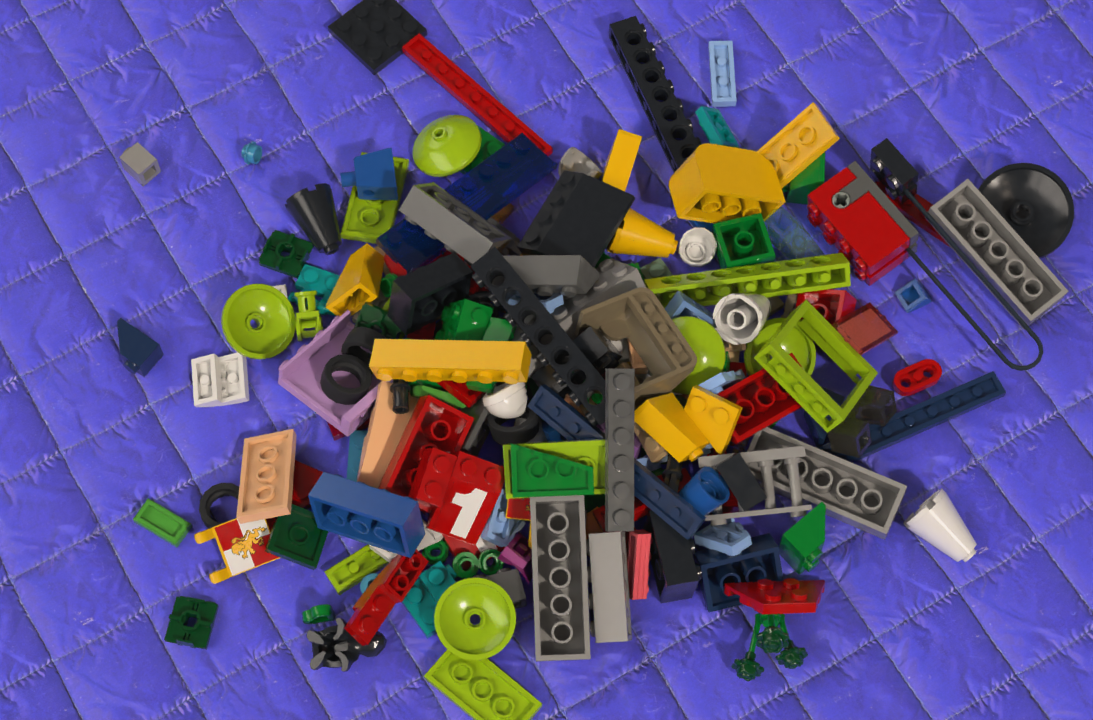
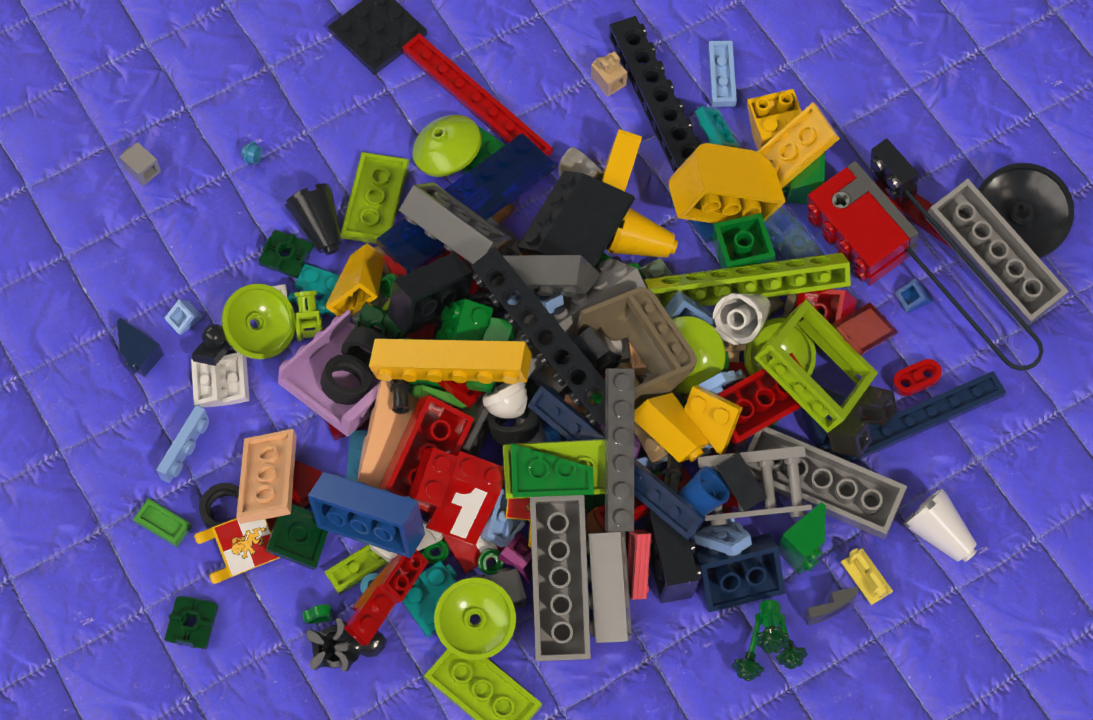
blue torso [340,148,398,200] -> none
green plate [452,552,479,579] -> none
white hair [678,227,717,267] -> none
red wing [724,578,825,614] -> none
none -> light blue plate [156,405,209,484]
none -> light blue slope [164,299,203,335]
none -> black tile [192,324,231,366]
none -> tan brick [591,52,627,97]
none -> yellow slope [747,89,802,150]
none -> dark grey slope [805,587,859,626]
none -> light yellow hinge [841,548,893,605]

